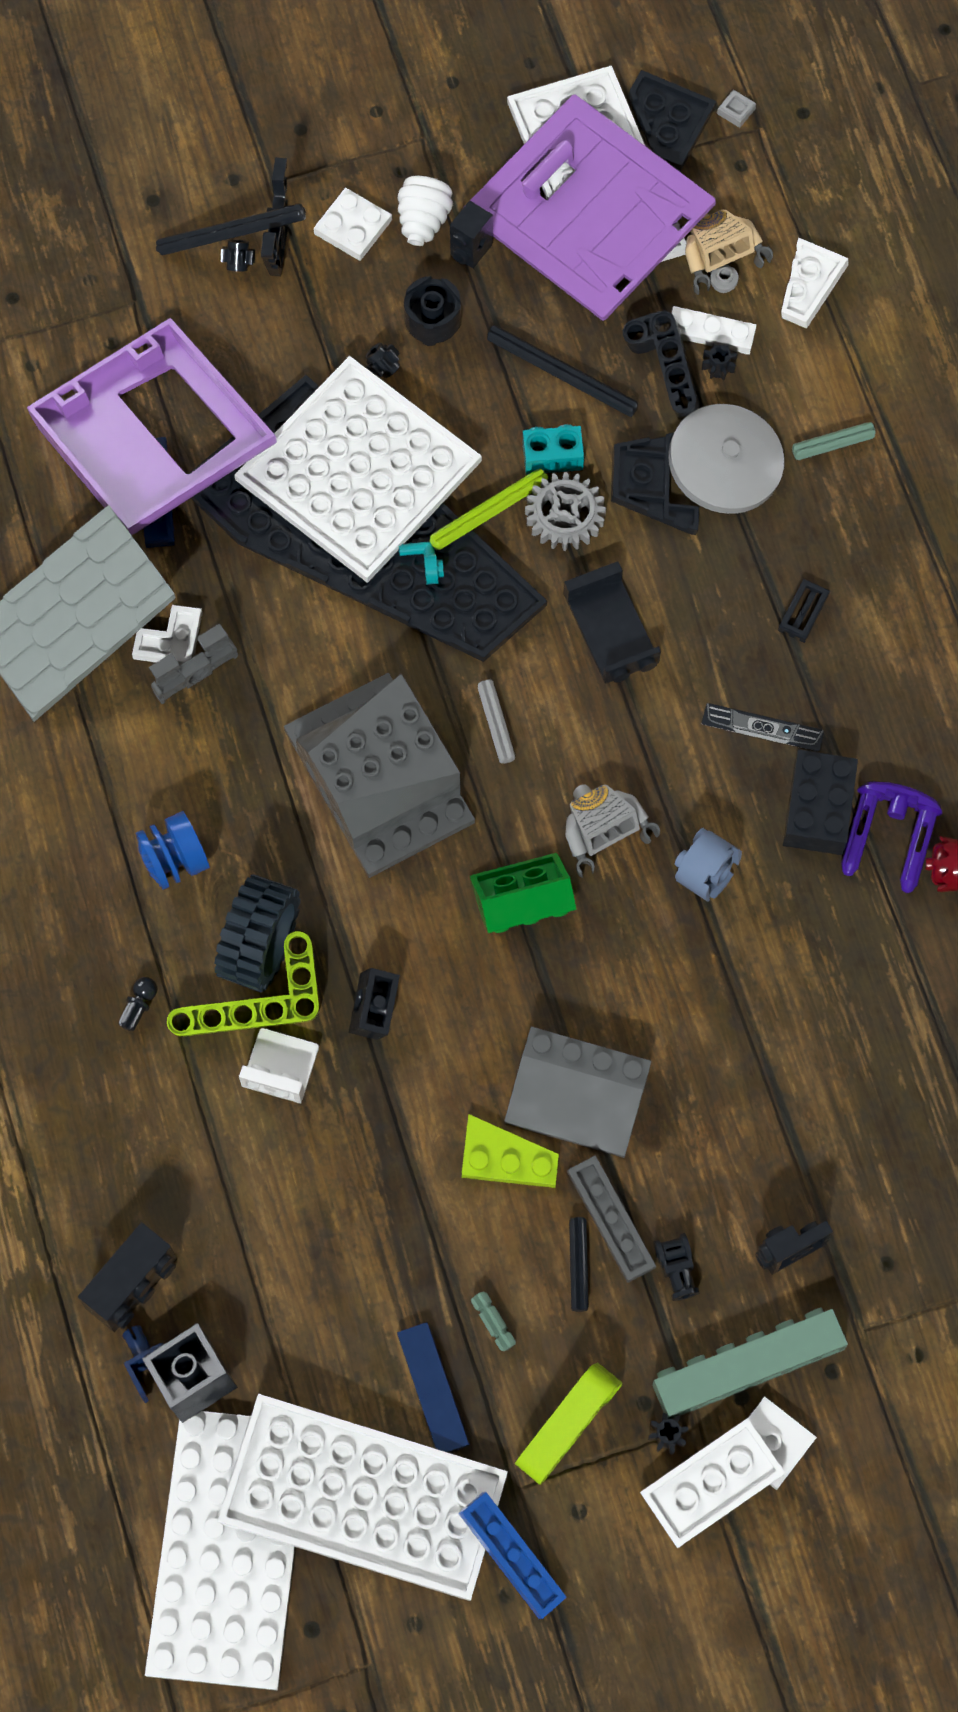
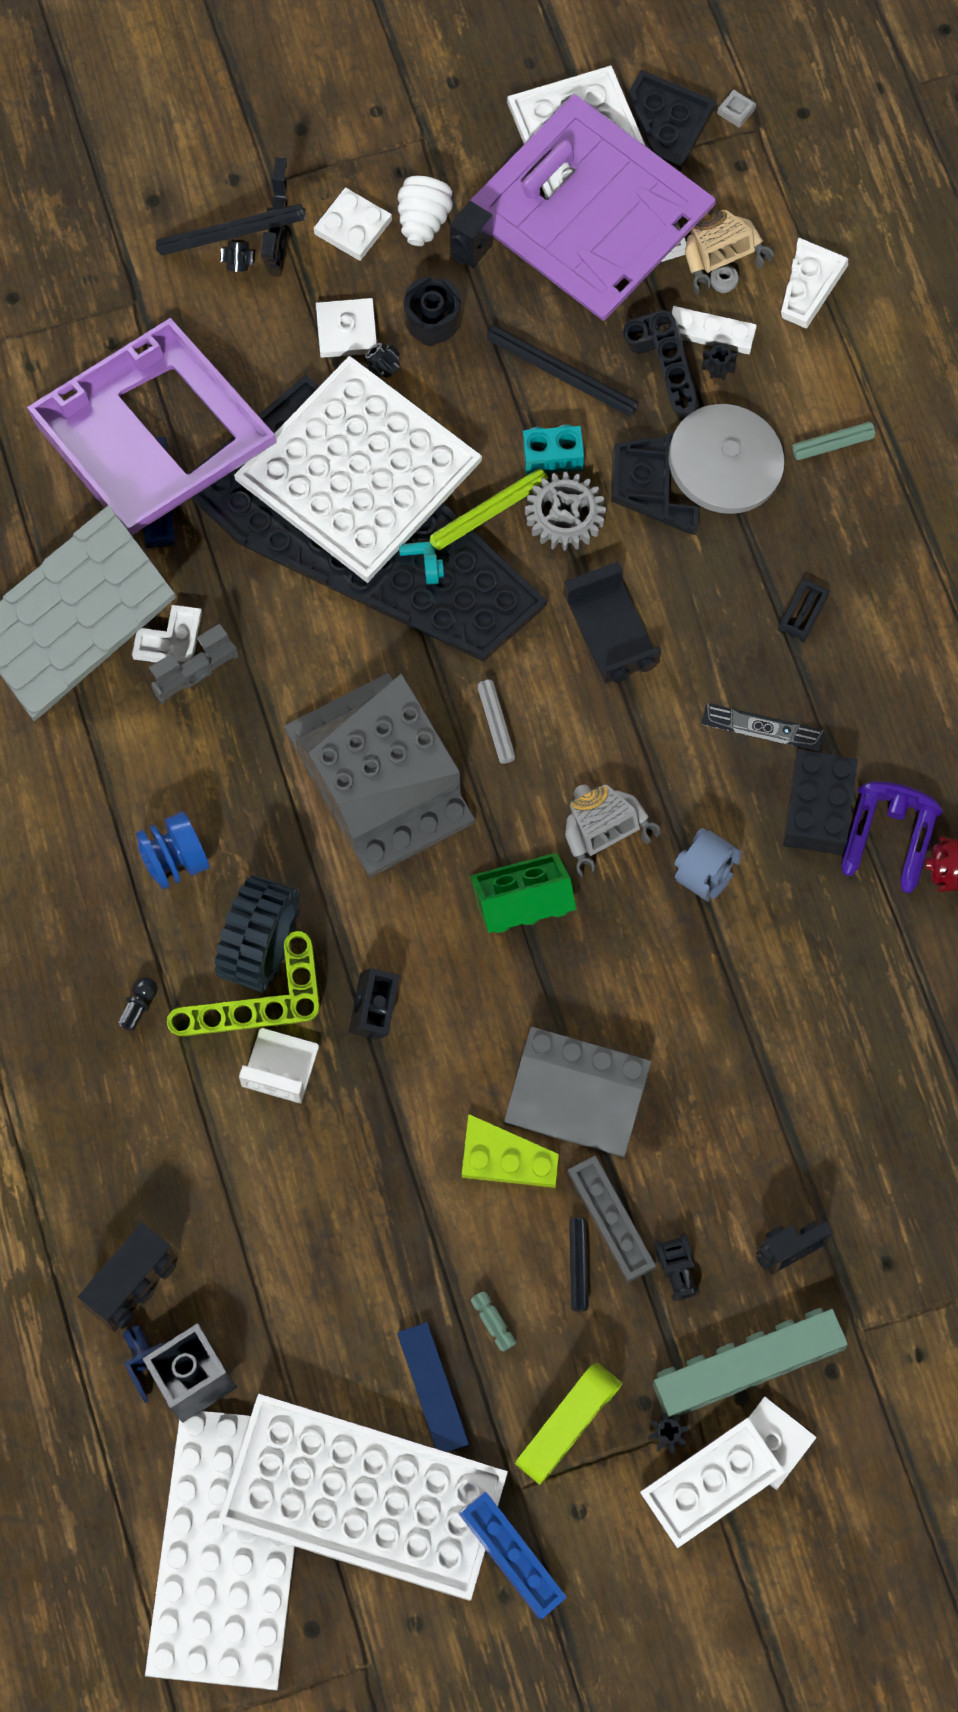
none -> white plate [316,298,377,358]

